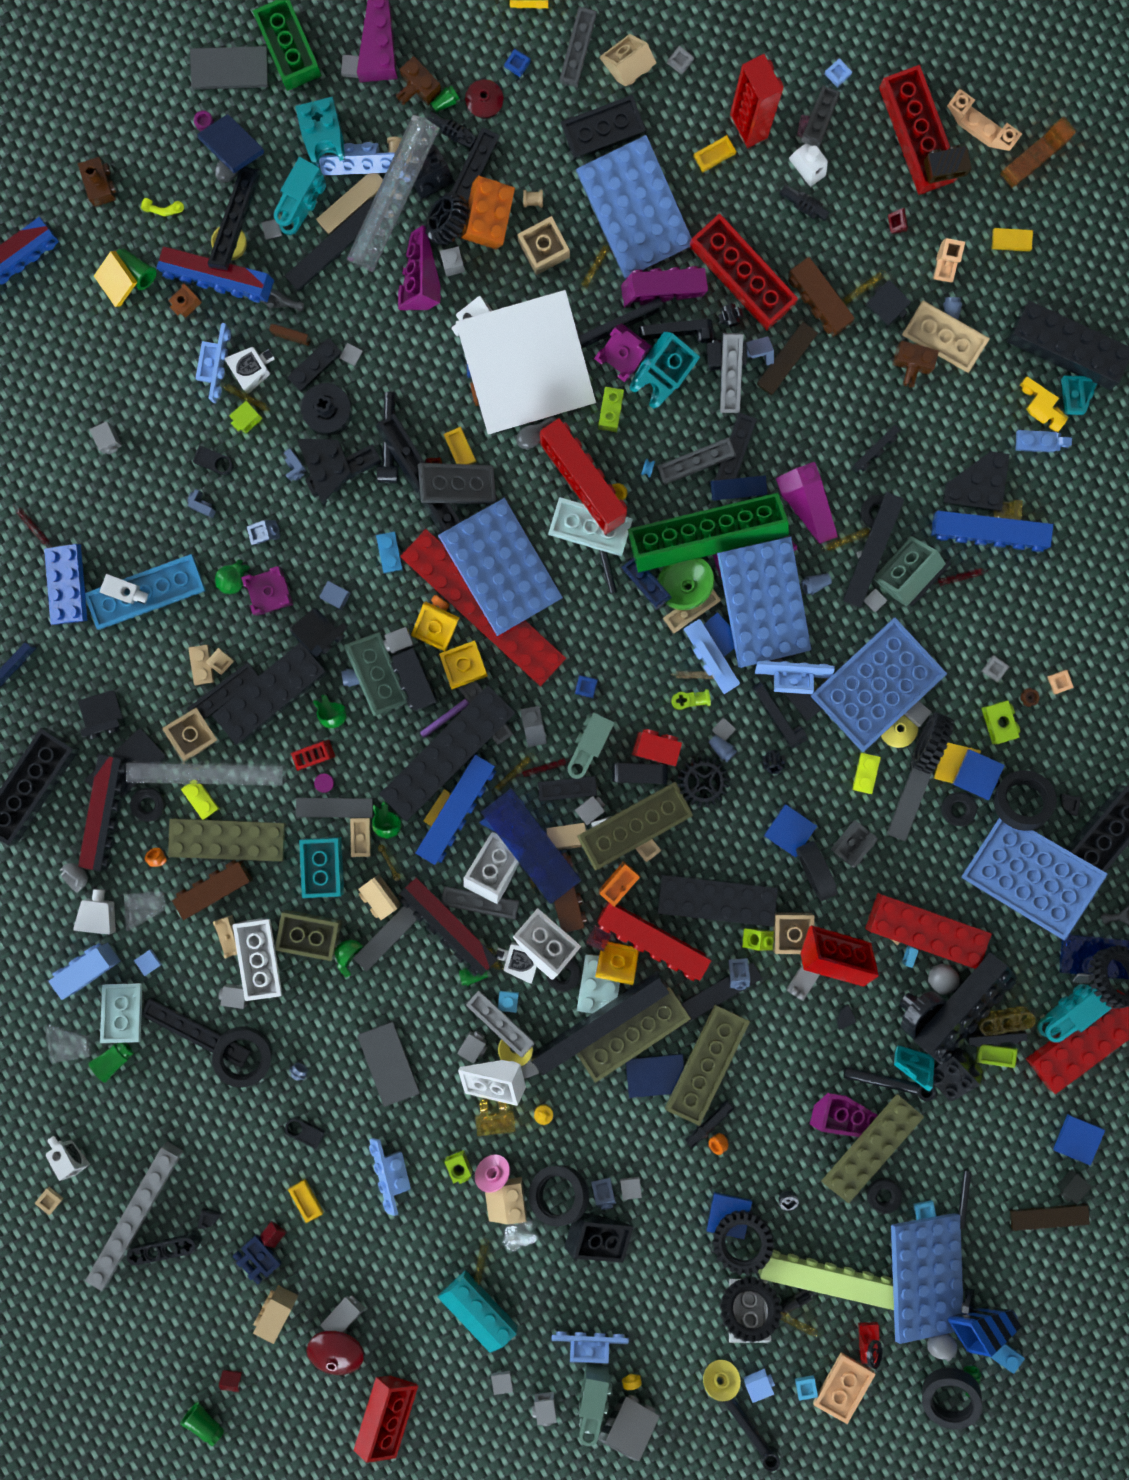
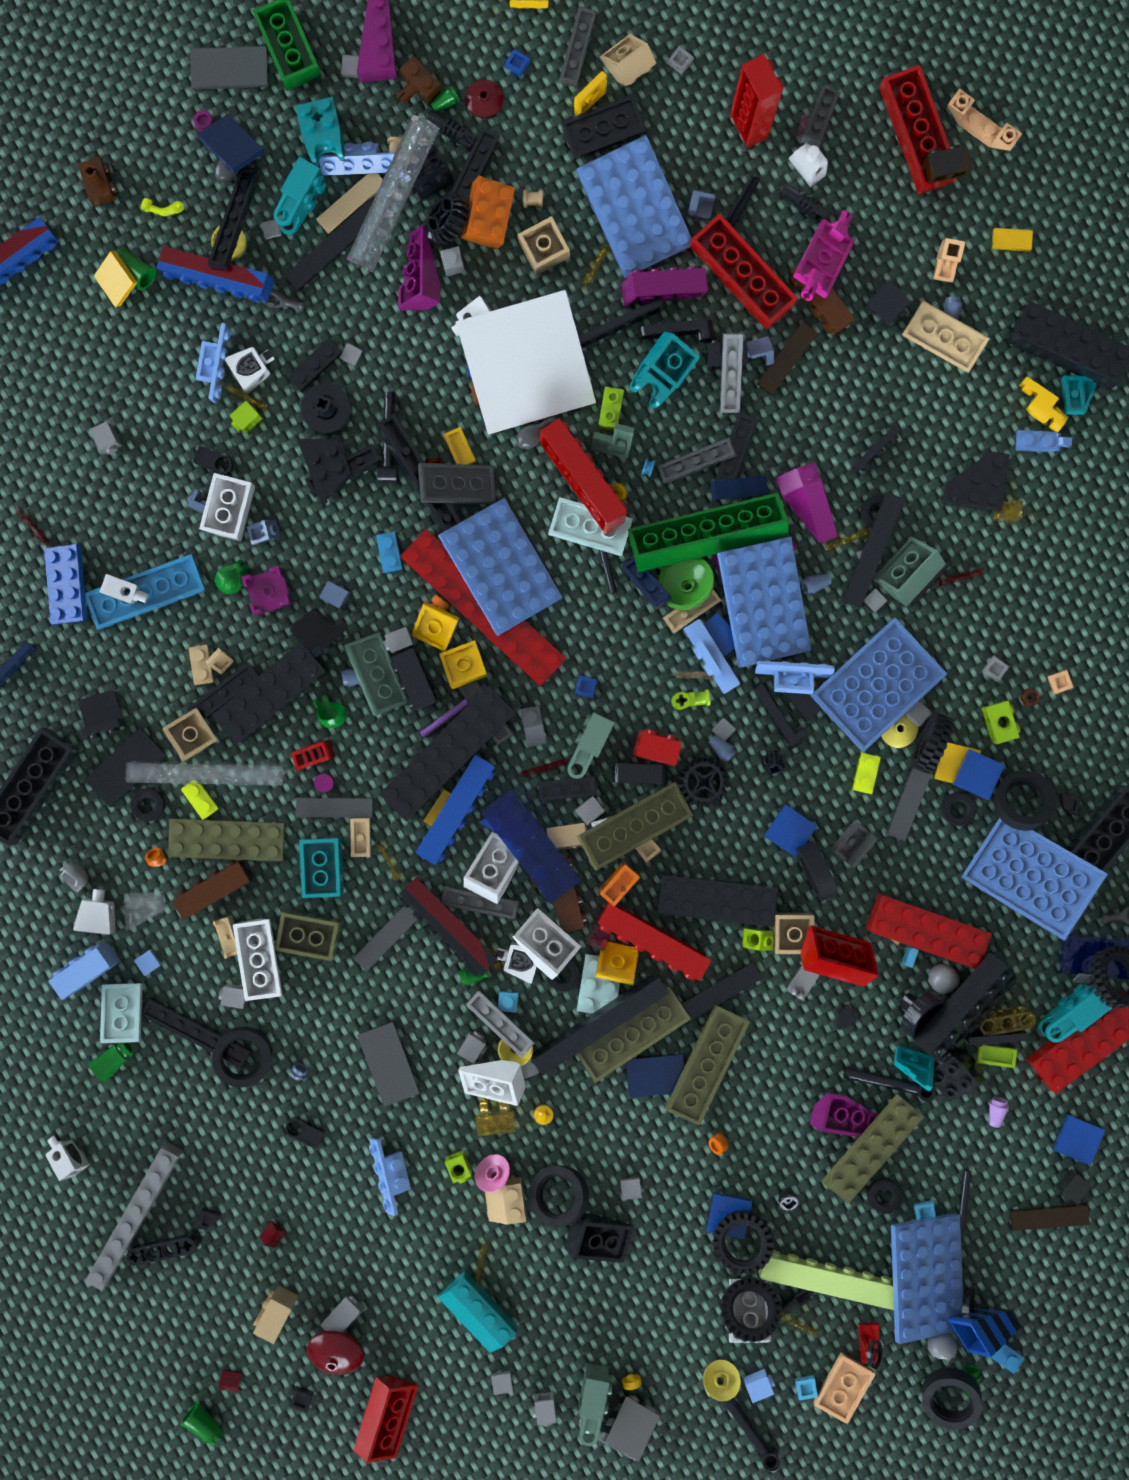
tan plate [35,1187,64,1215] -> none
clear wing [45,1025,91,1063] -> none
brick [78,753,128,871] -> none
dark orange brick [168,284,202,318] -> none
dark blue plate [232,1234,282,1285] -> none
reddish brown tile [269,323,311,346] -> none
sand blue bracket [284,448,306,481] -> none
yellow tile [288,1179,324,1223] -> none
green piece [334,939,363,978] -> none
tan slope [358,874,402,920] -> none
green piece [372,802,401,839] -> none
clear yellow piece [492,753,534,794] -> none
clear plate [503,1221,539,1251] -> none
light blue bracket [552,1331,629,1364] -> none
sand blue bracket [591,1178,616,1210] -> none
magenta panel [594,323,652,382] -> none
black pin [684,1100,735,1149] -> none
yellow tile [693,135,737,173] -> none
black gear [718,304,744,328] -> none
sand blue bracket [728,958,750,990] -> none
light blue tile [824,58,852,88] -> none
clear yellow piece [842,270,886,305] -> none
dark red slope [888,208,908,234] -> none
reddish brown brick [892,341,939,387] -> none
blue brick [931,511,1053,552] -> none
clear orange beam [1000,116,1077,189] -> none
none -> white slope [199,473,256,542]
none -> black tile [289,1386,314,1413]
none -> yellow tile [574,71,607,116]
none -> sand green plate [591,424,635,459]
none -> sand blue panel [688,190,716,220]
none -> black axle [726,175,760,227]
none -> dark pink plate [793,210,855,301]
none -> lavender cone [989,1097,1009,1128]

